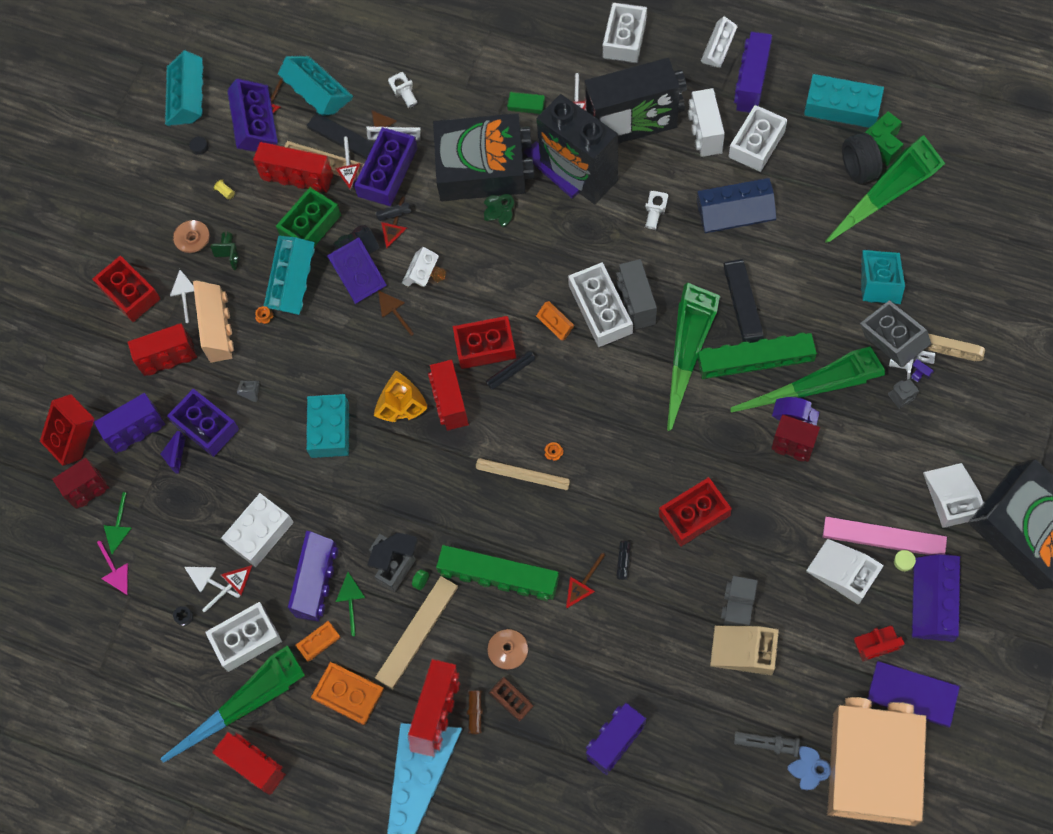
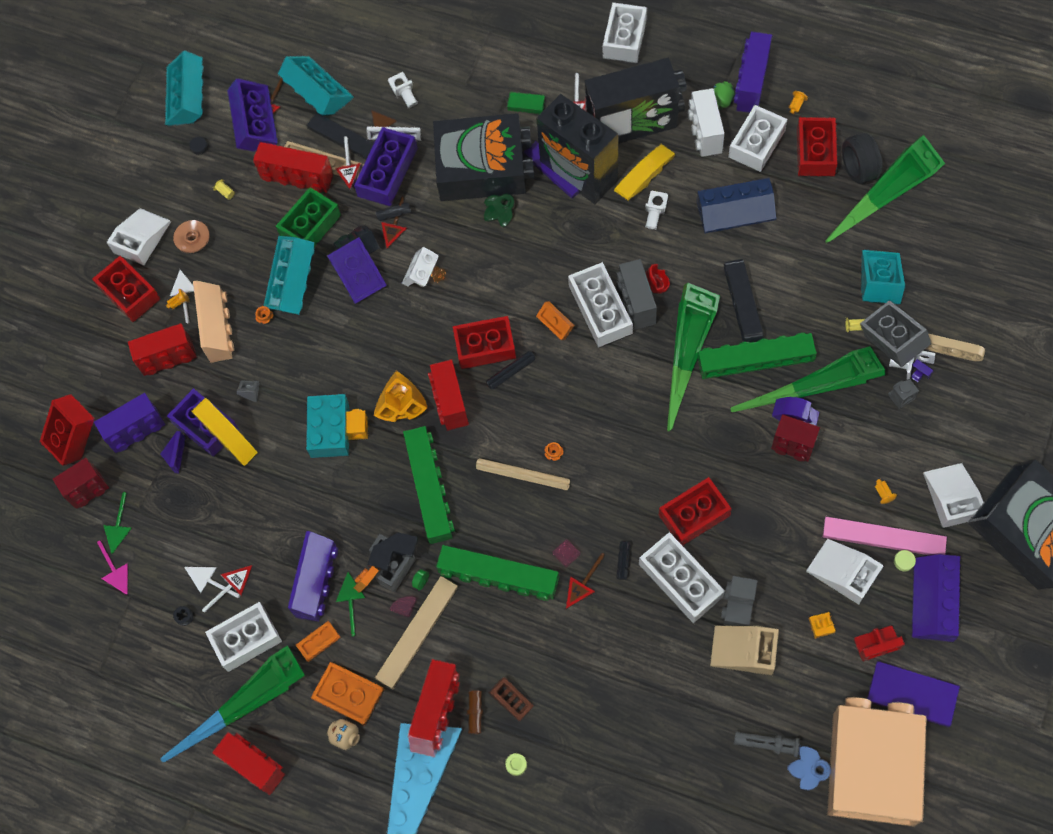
dark green bracket [210,232,239,270] -> none
white brick [221,493,294,567] -> none
reddish brown piece [378,290,414,336] -> none
nougat dish [488,629,528,670] -> none
dark purple brick [586,703,646,775] -> none
white slope [701,17,737,68] -> none
teal brick [804,74,884,128] -> none
green brick [865,111,904,166] -> none
none -> white slope [107,209,171,265]
none -> light orange piece [166,289,190,309]
none -> yellow slope [191,398,258,466]
none -> tan head [327,719,359,750]
none -> light orange brick [346,409,368,440]
none -> orange plate [354,566,379,593]
none -> clear pink tile [390,596,417,618]
none -> green brick [403,426,455,544]
none -> yellowish green tile [506,753,527,776]
none -> clear pink tile [552,539,580,568]
none -> yellow slope [614,144,675,200]
none -> white brick [639,532,725,623]
none -> red hair [645,264,670,294]
none -> bright green head [713,81,735,109]
none -> light orange piece [789,91,808,114]
none -> red brick [797,117,837,176]
none -> light orange tile [809,612,836,638]
none -> light yellow piece [845,318,865,333]
none -> light orange piece [875,479,897,504]

